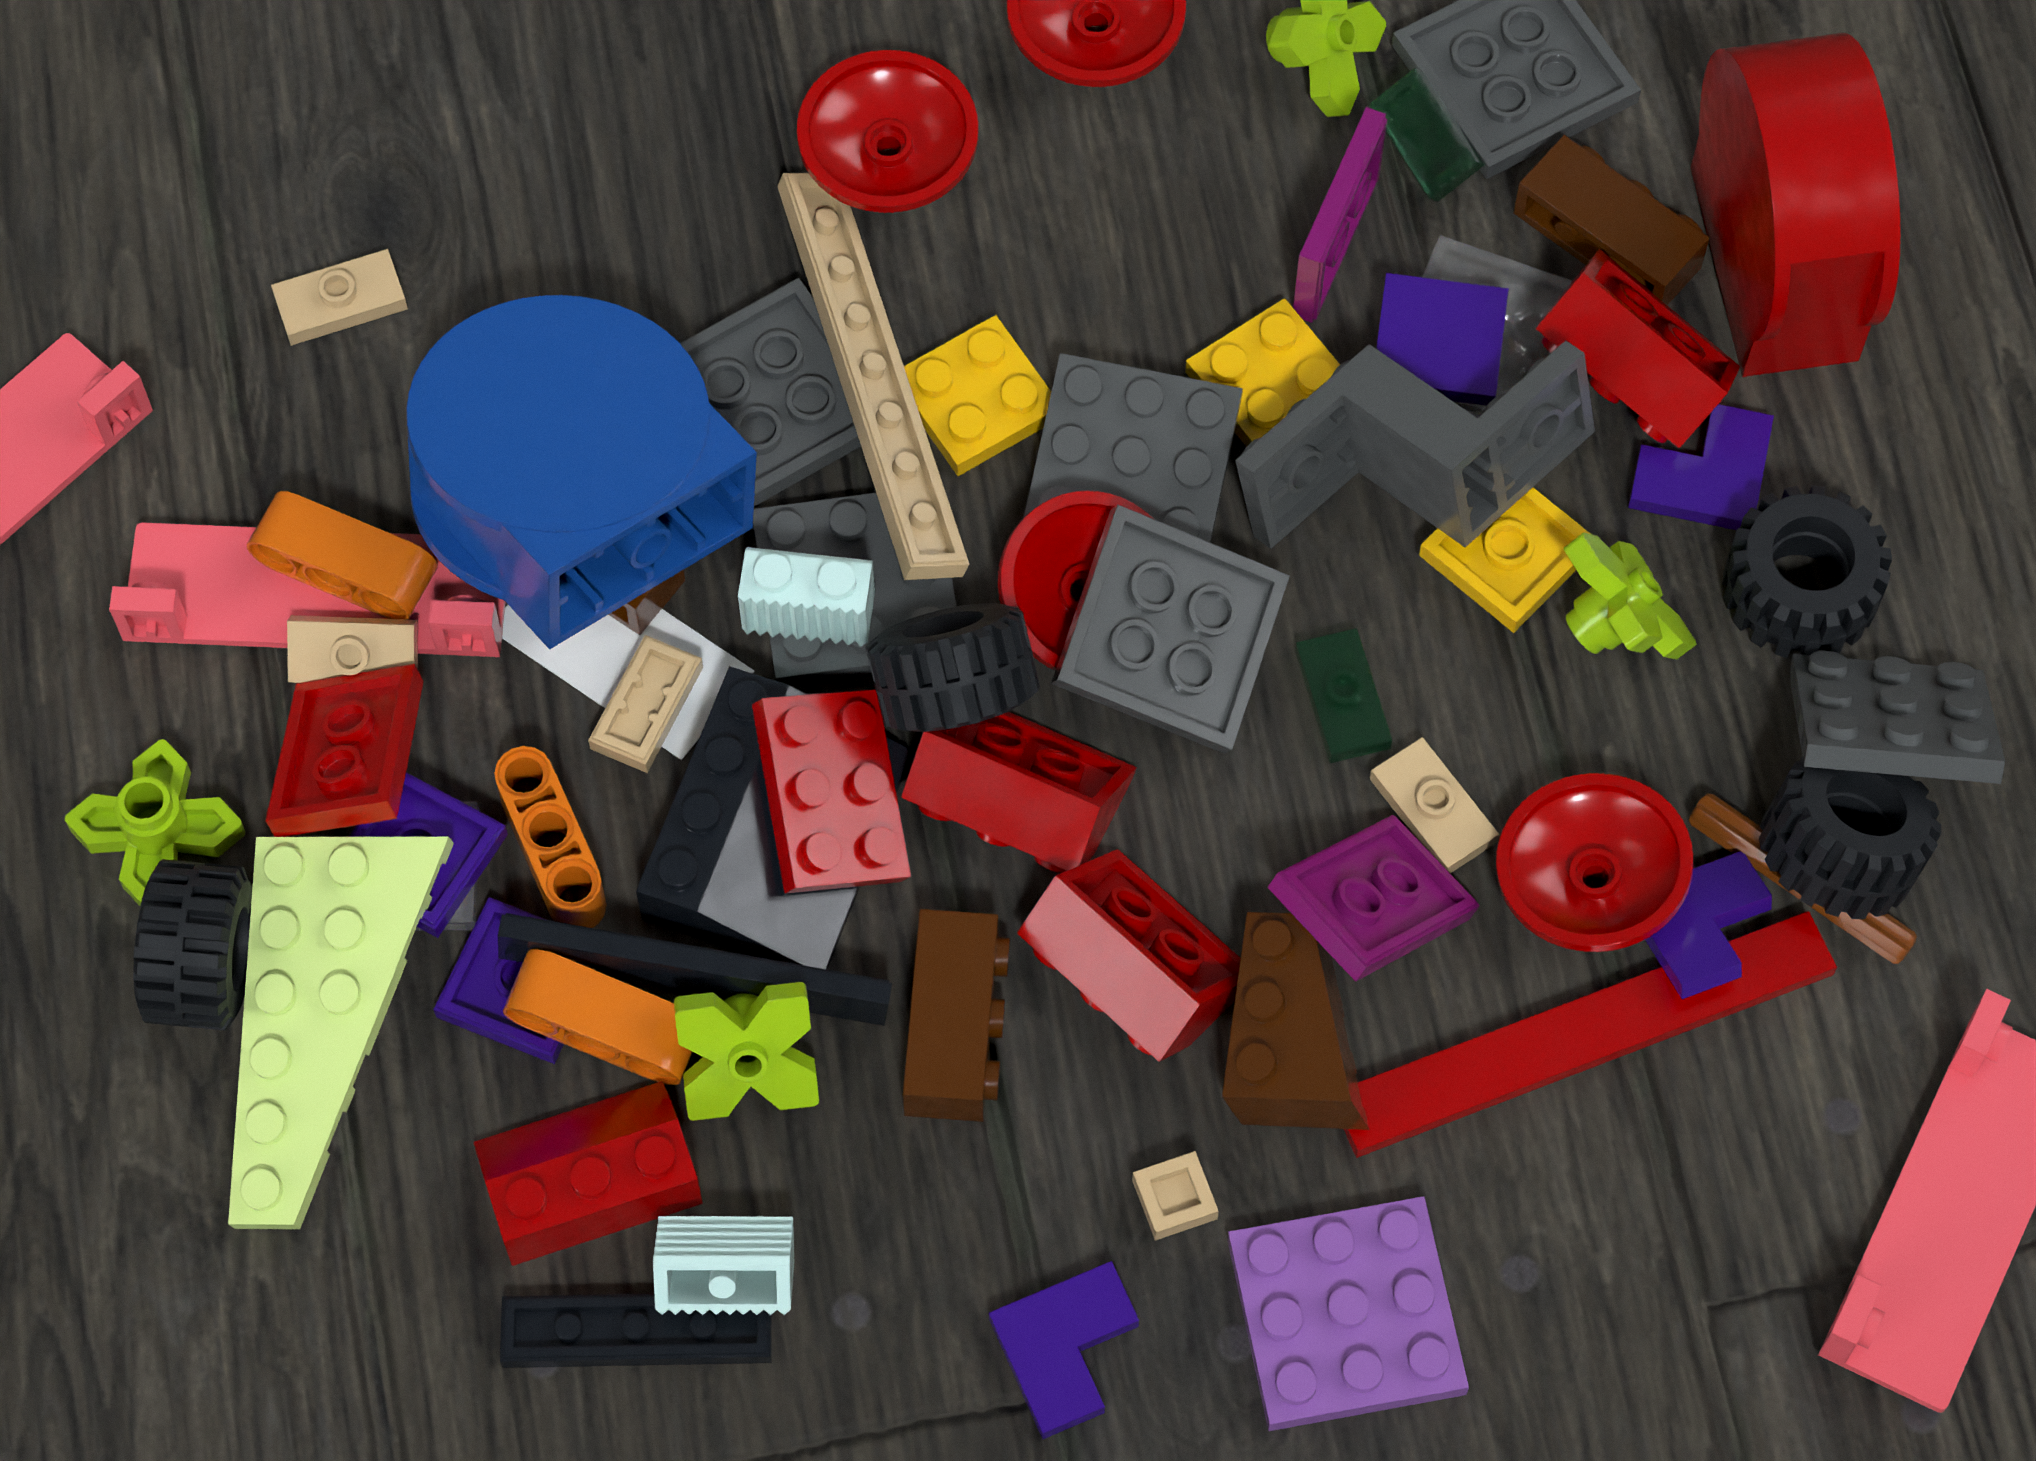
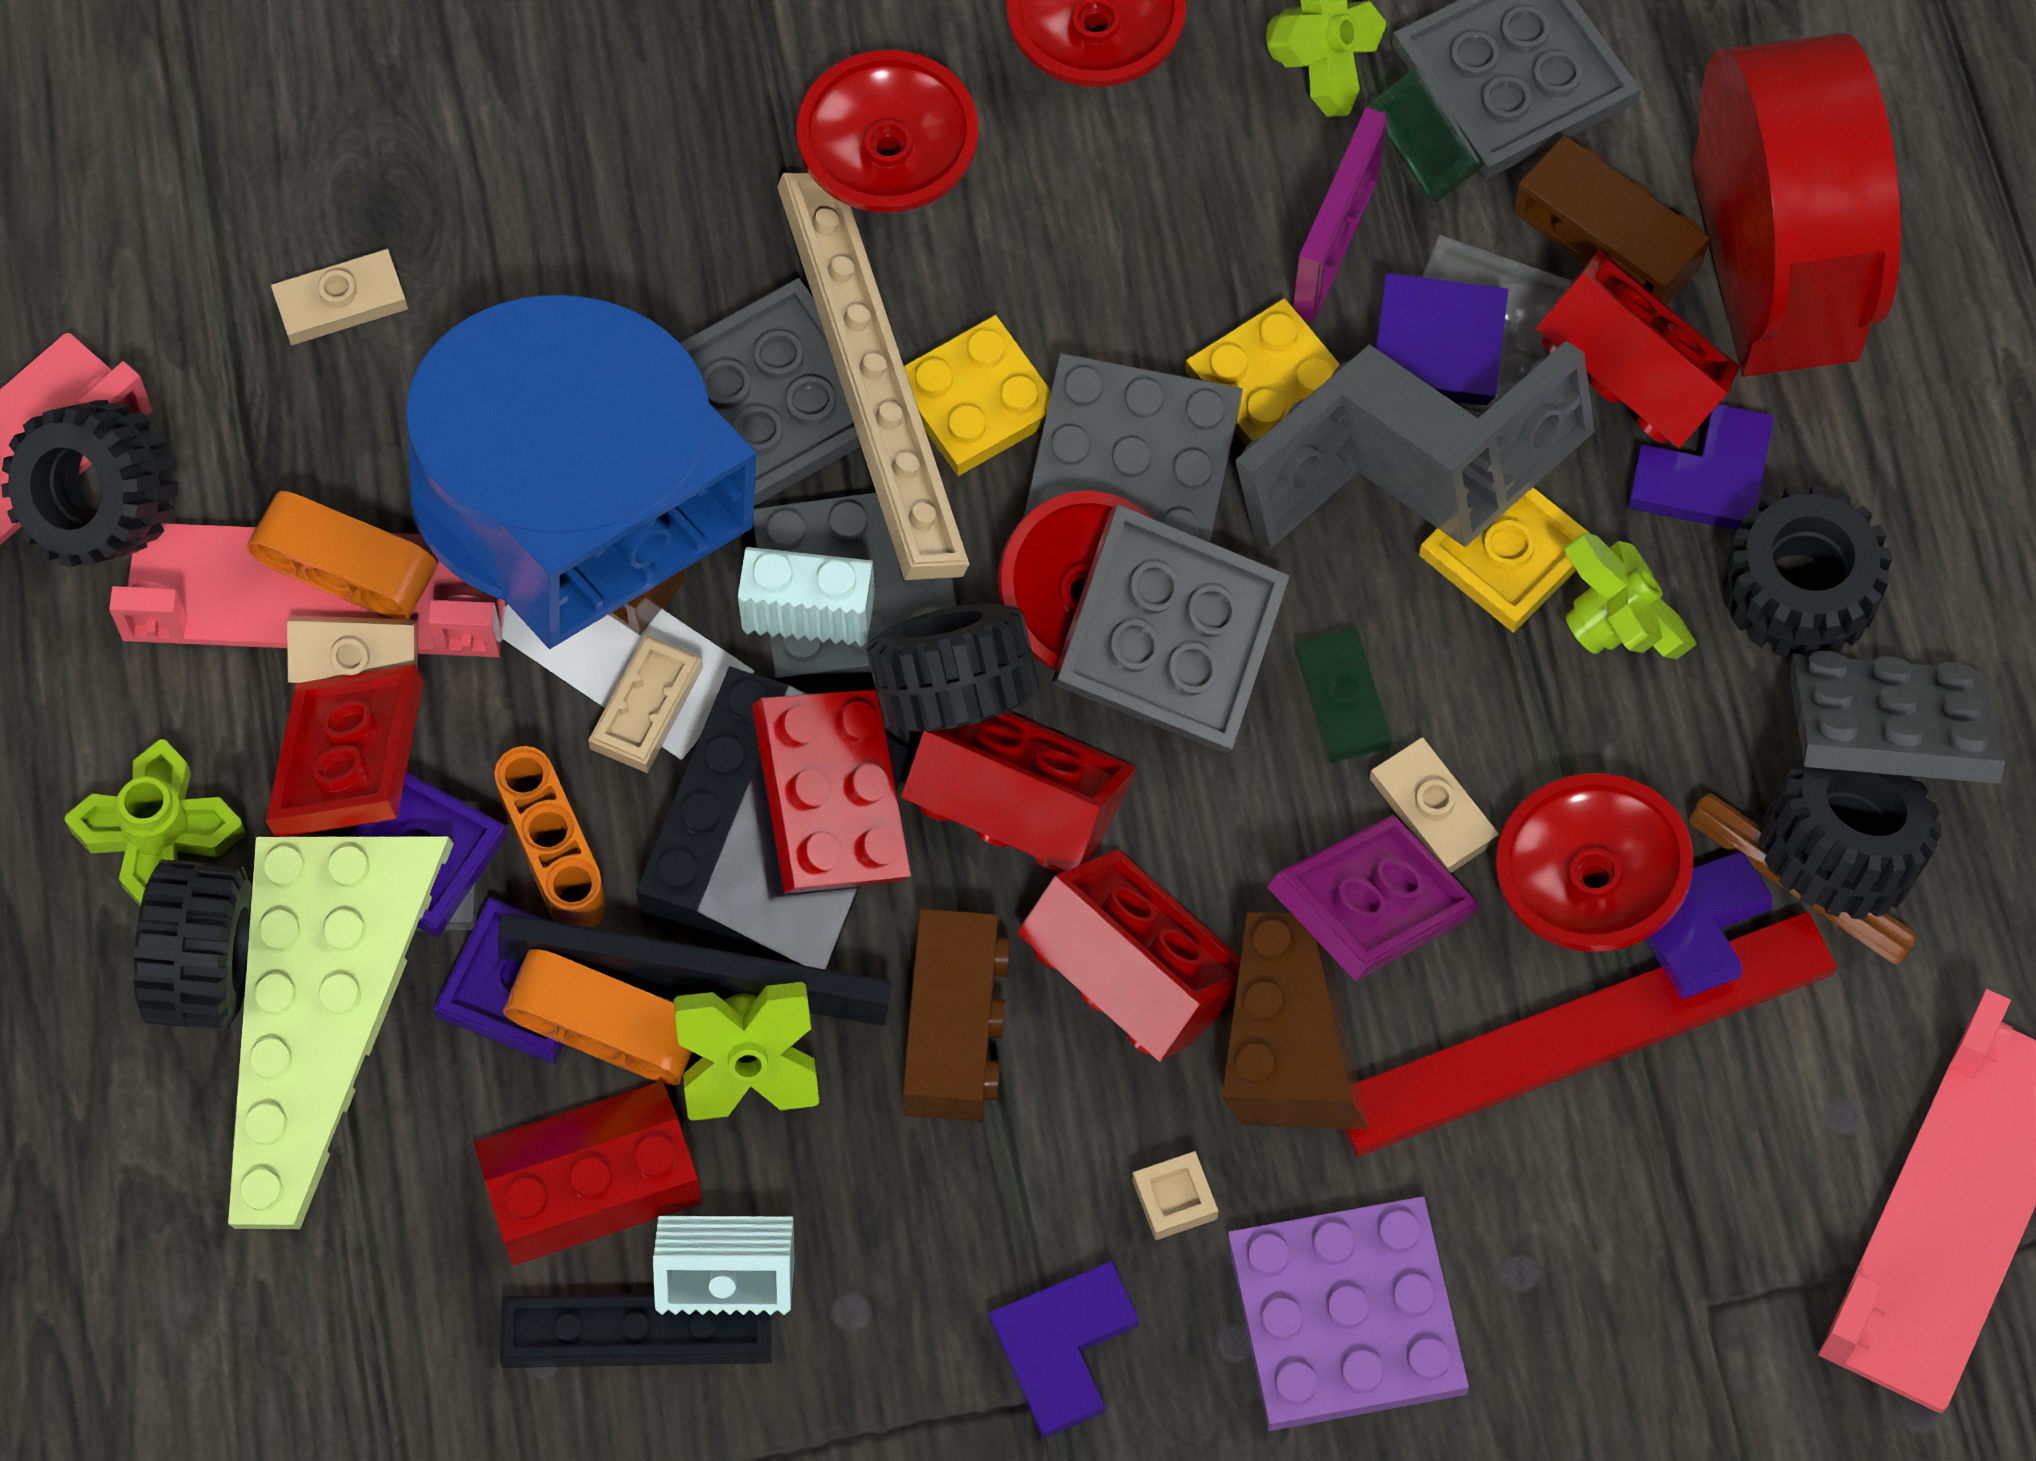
none -> black tyre [1,400,179,567]

